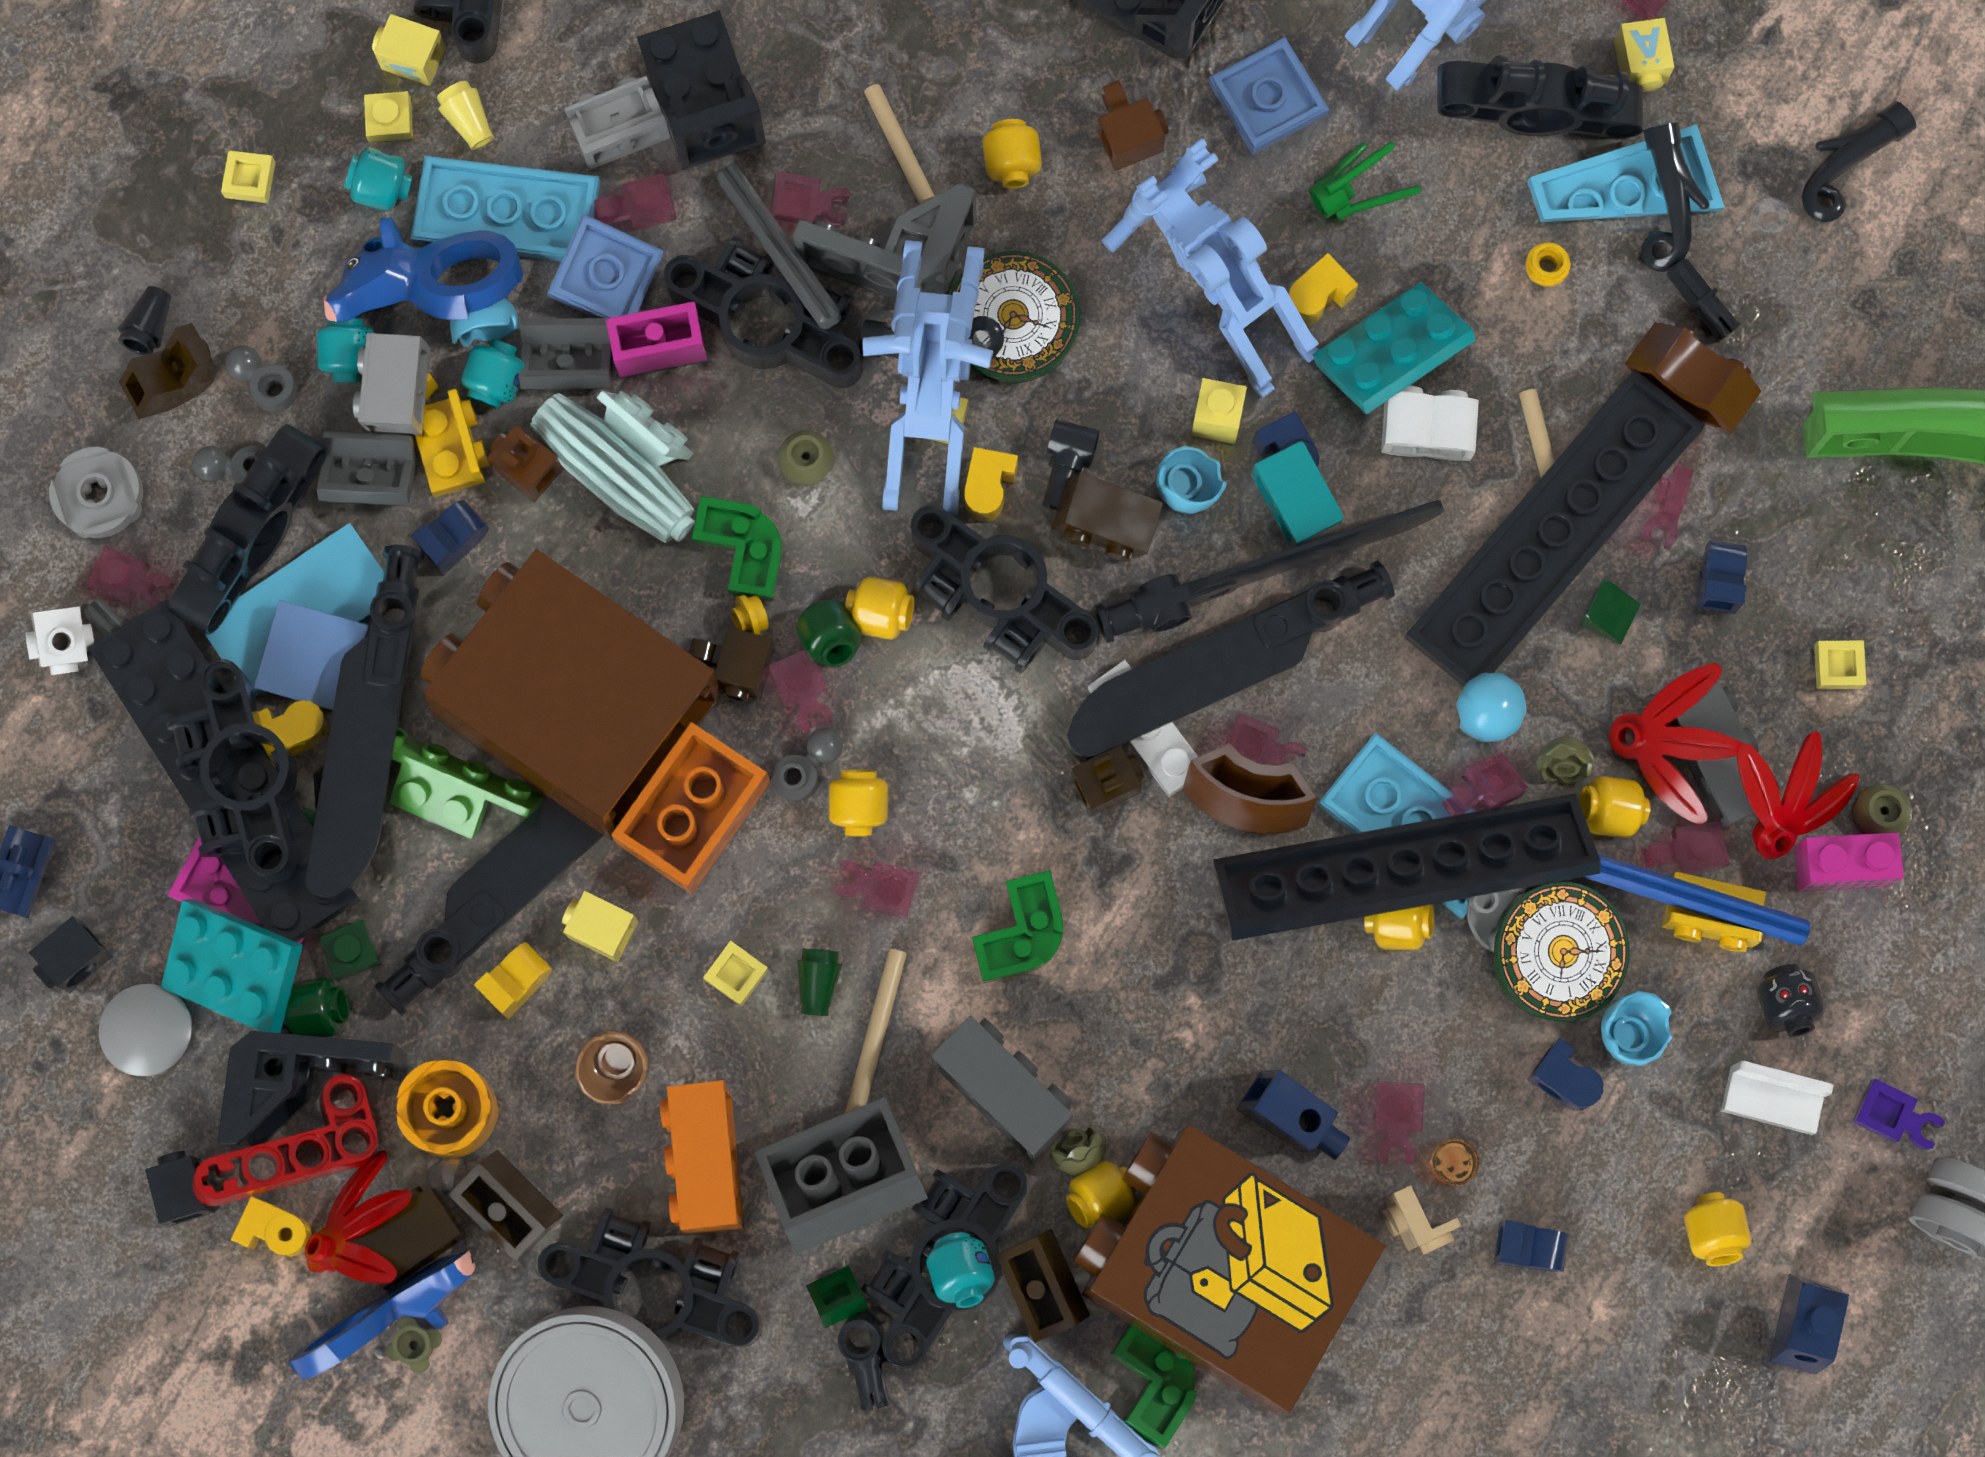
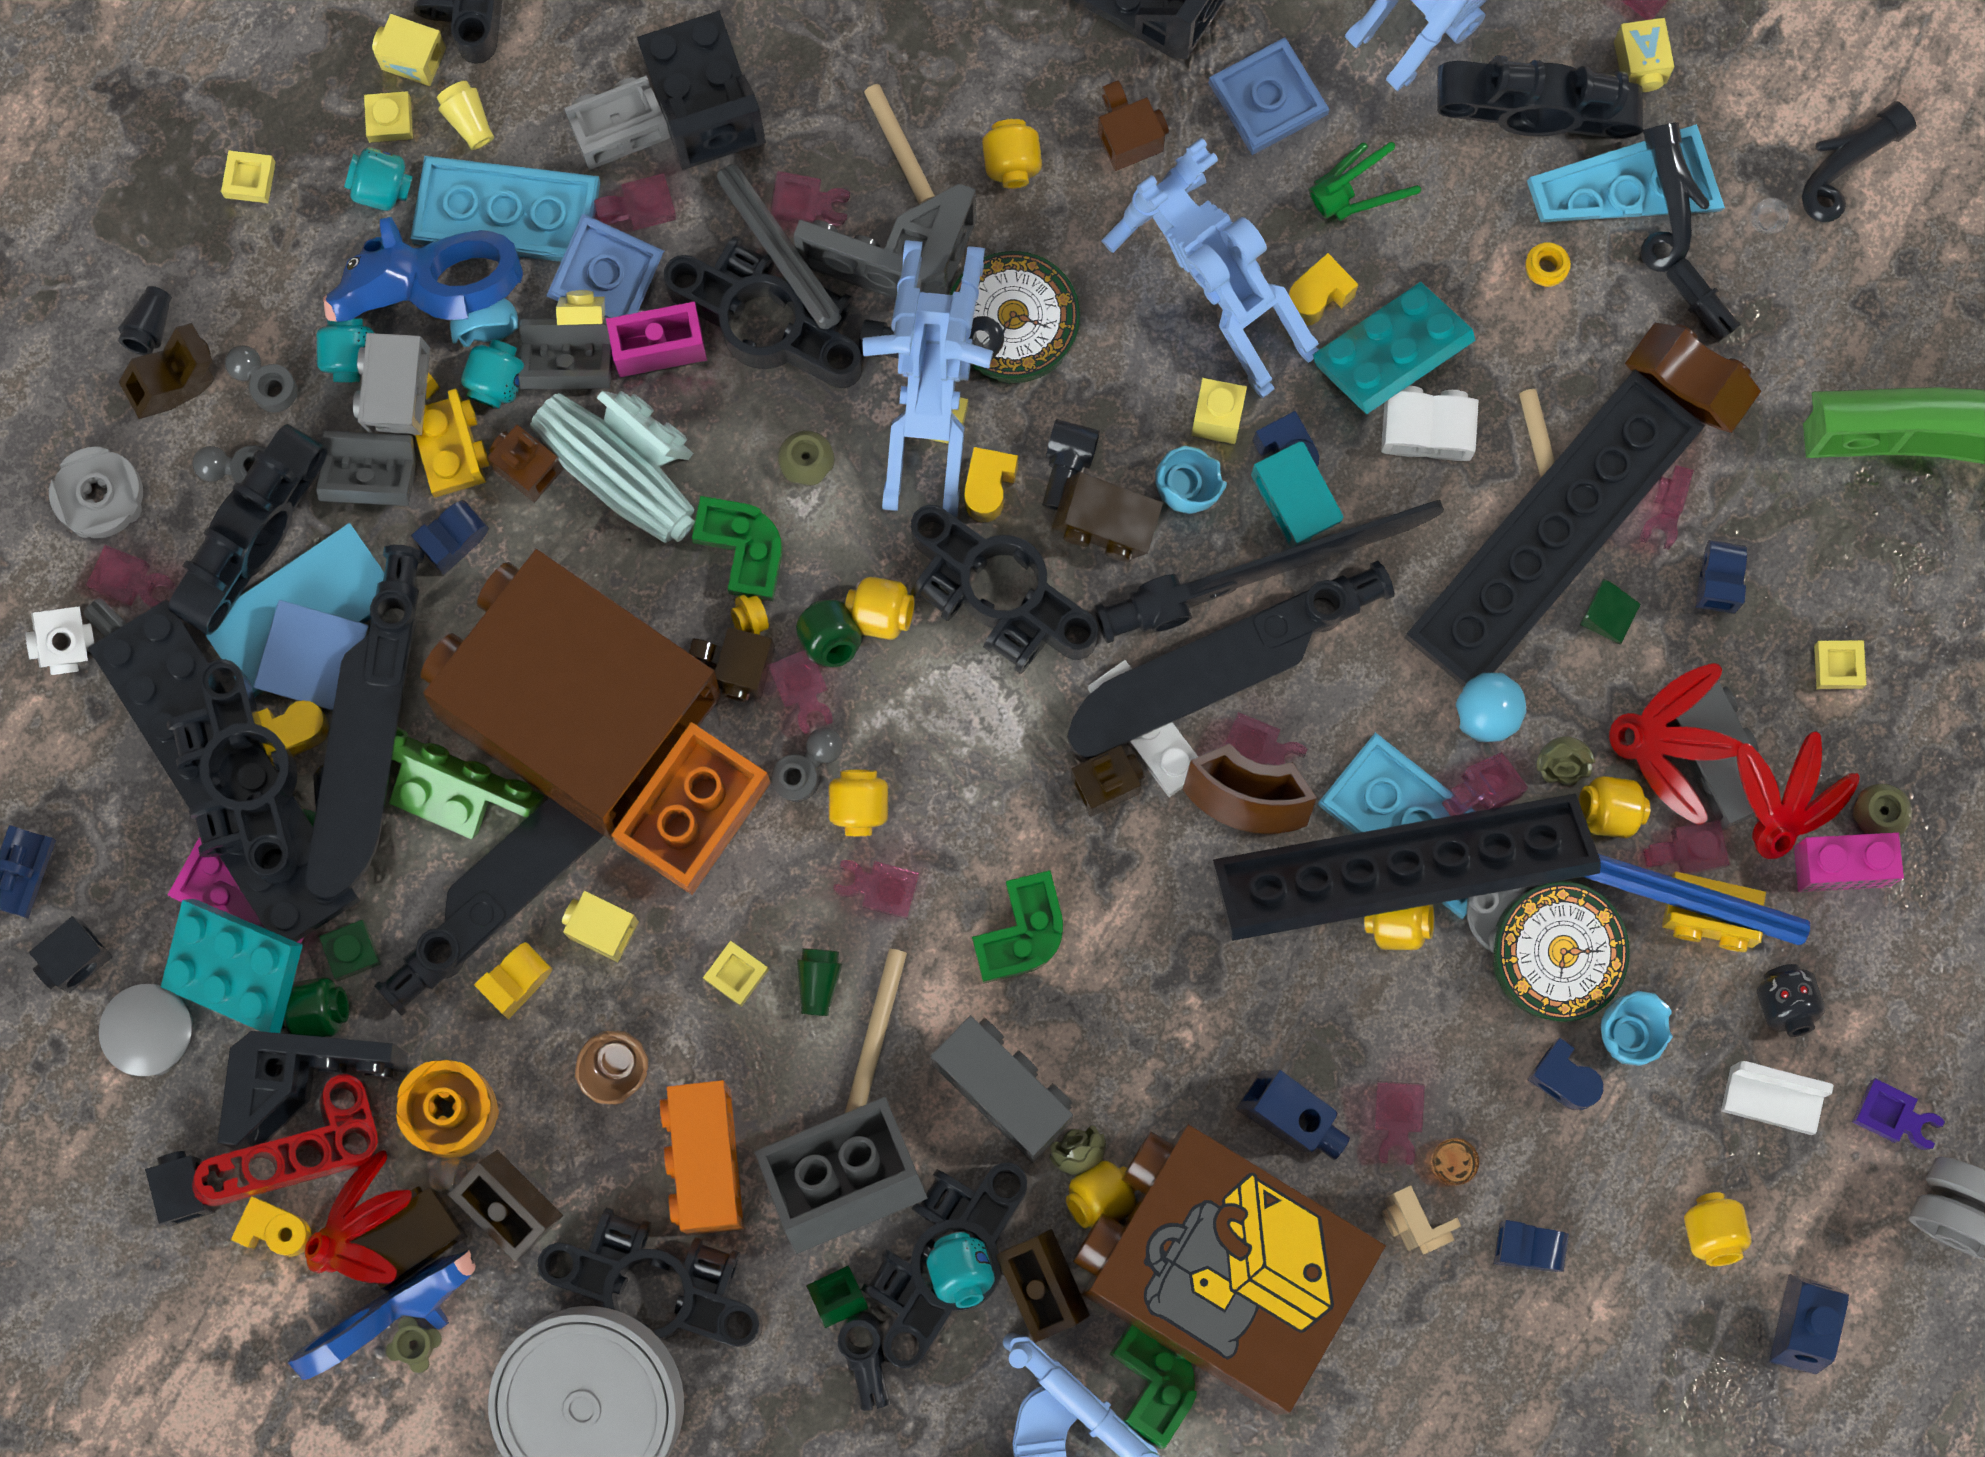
none -> light yellow plate [556,290,605,325]

